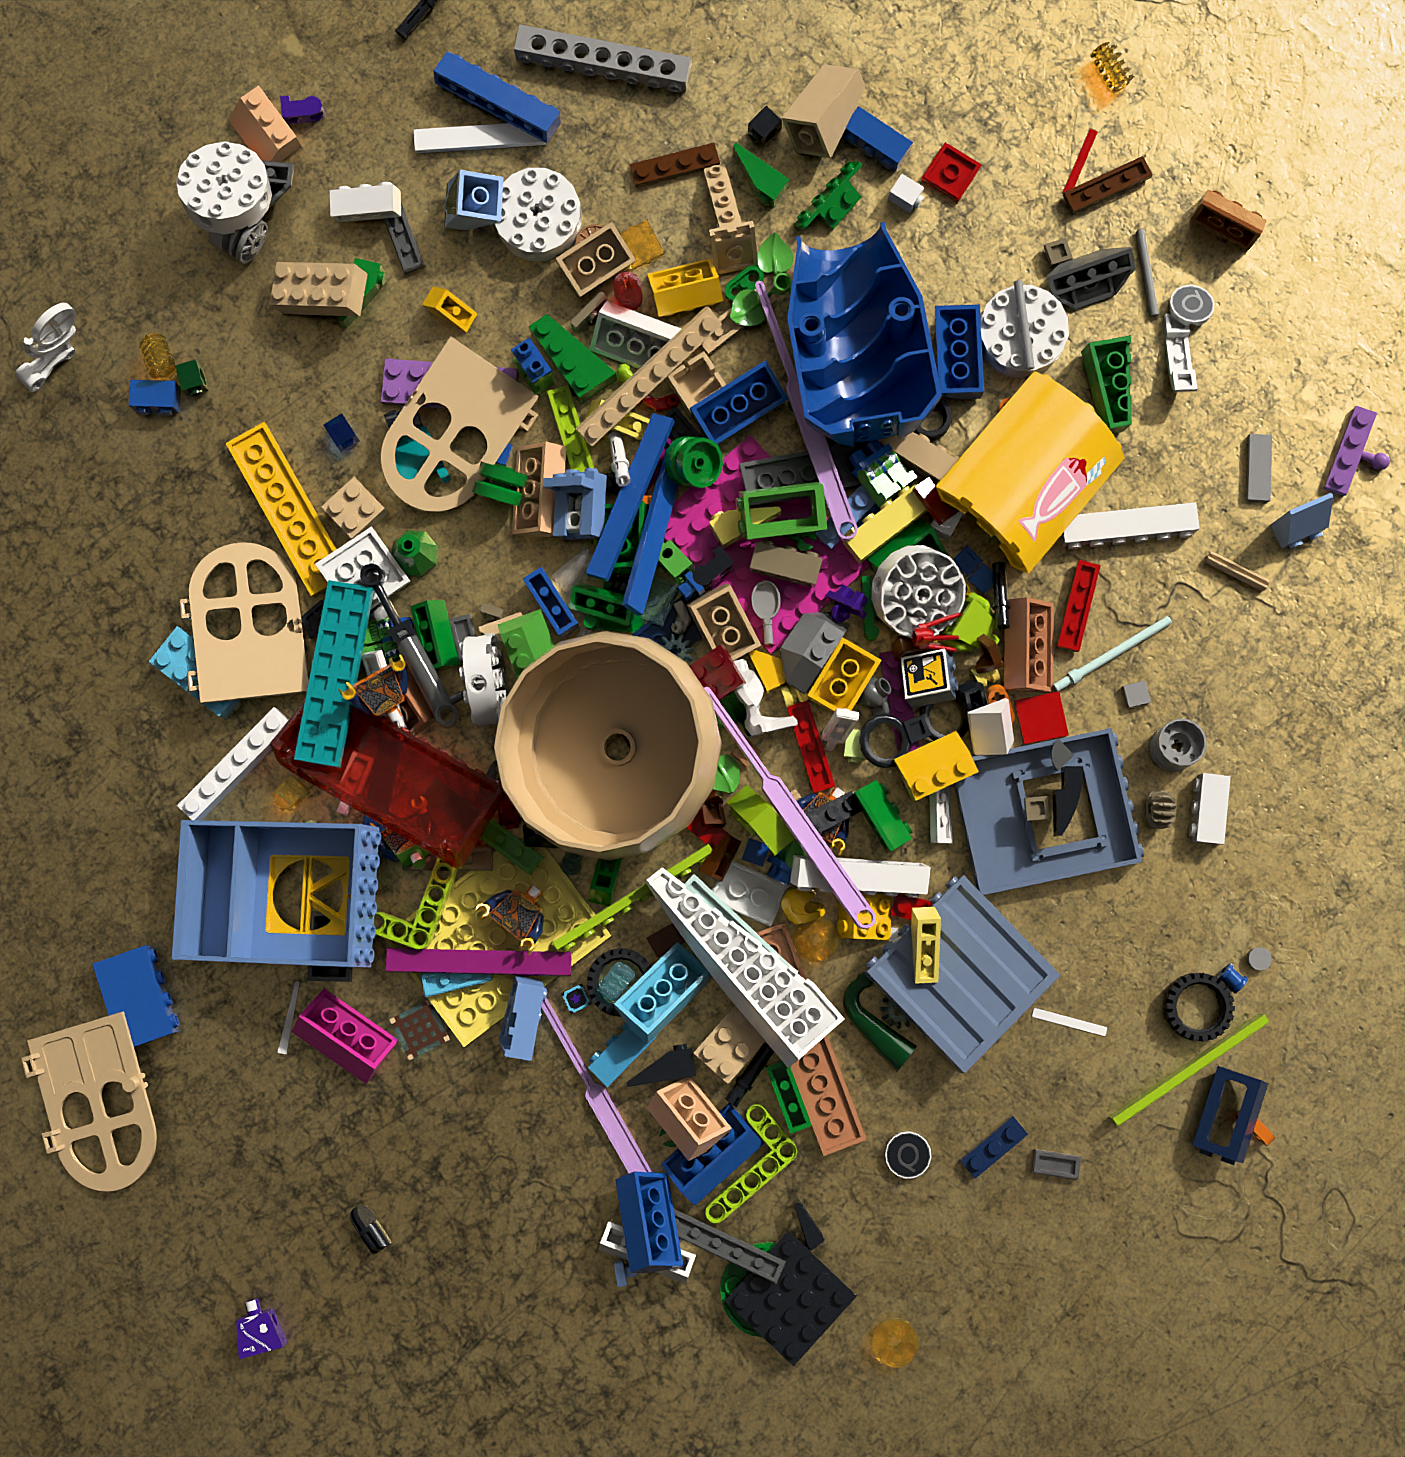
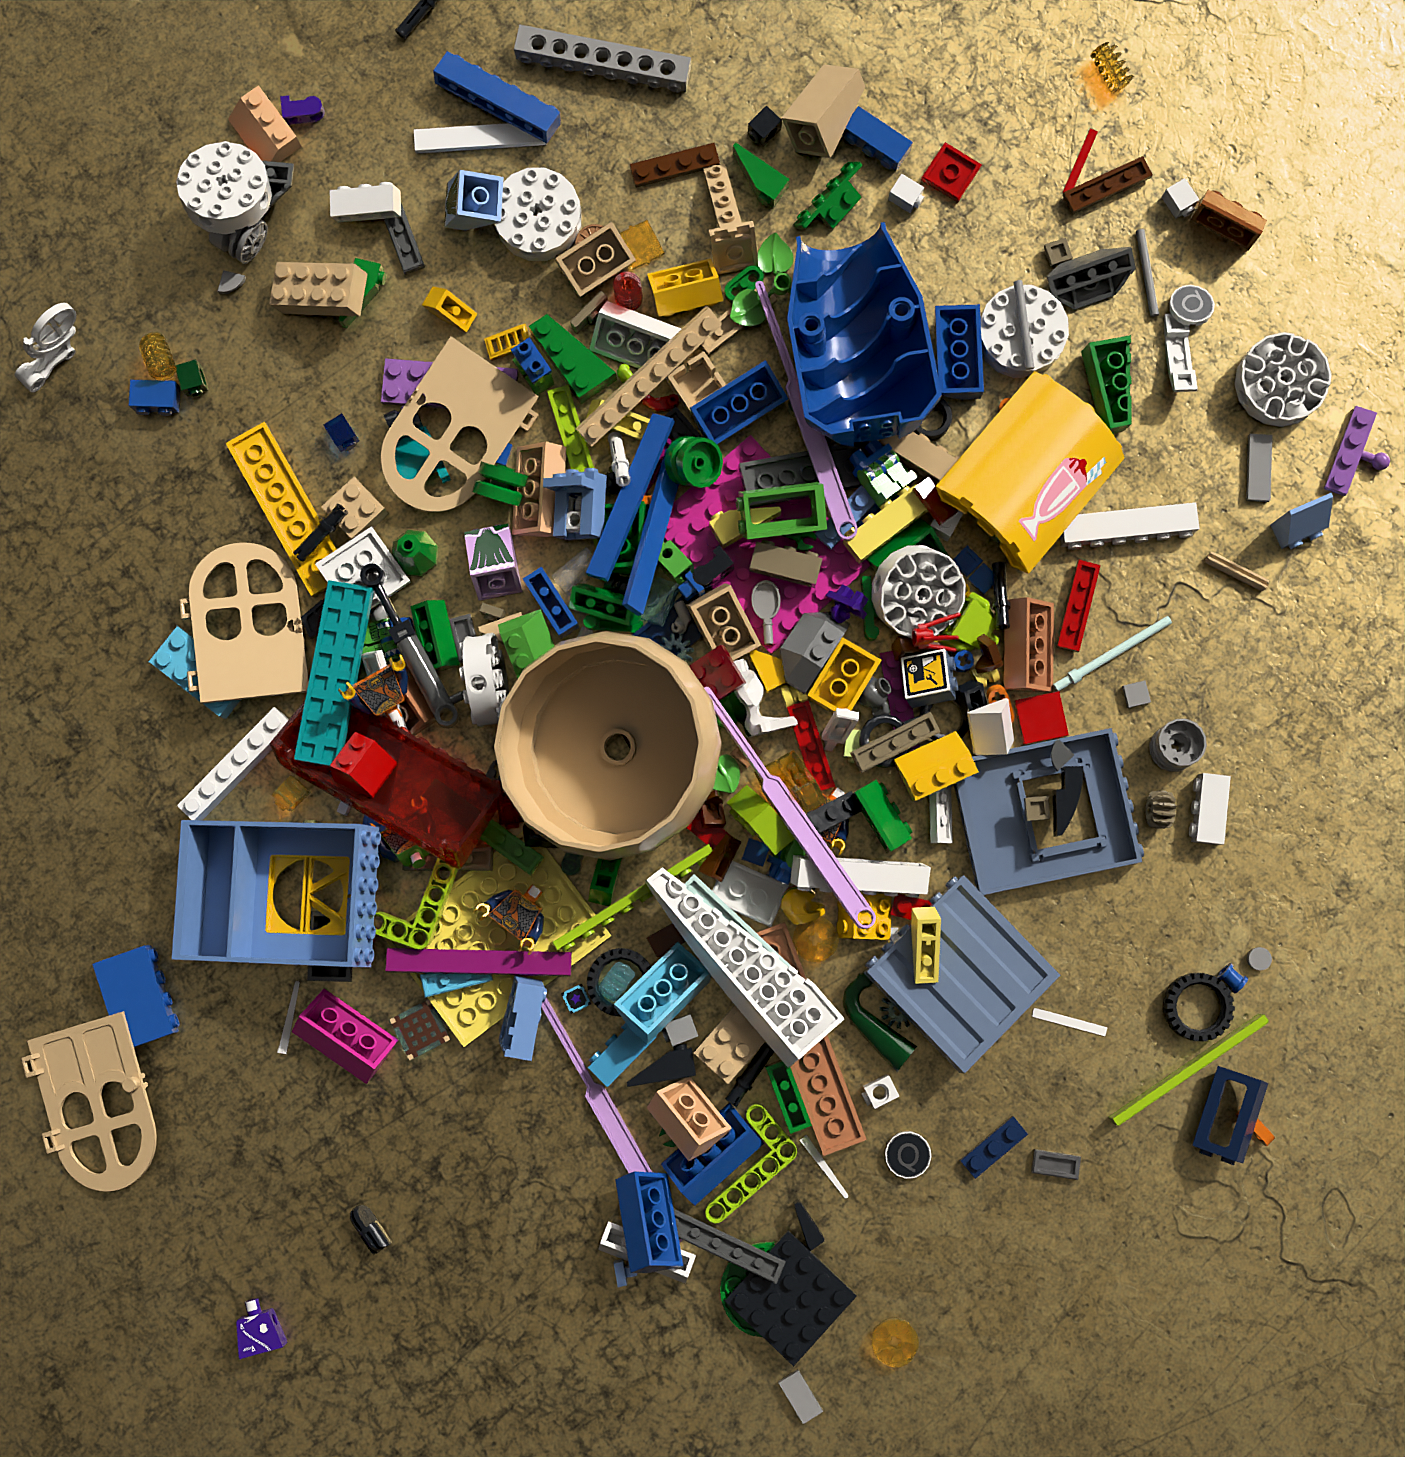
none -> light grey tile [218,270,246,294]
none -> black pin [293,504,348,562]
none -> red slope [330,732,397,799]
none -> slope [464,523,523,601]
none -> yellow slope [484,323,529,360]
none -> light grey brick [662,1014,698,1046]
none -> clear yellow wedge [754,750,826,813]
none -> light grey tile [778,1369,823,1424]
none -> white sticker [799,1135,848,1198]
none -> dark tan tile [850,712,940,773]
none -> white brick [861,1074,899,1109]
none -> blue bush [953,650,974,673]
none -> white brick [1162,178,1199,219]
none -> white brick [1235,332,1331,427]

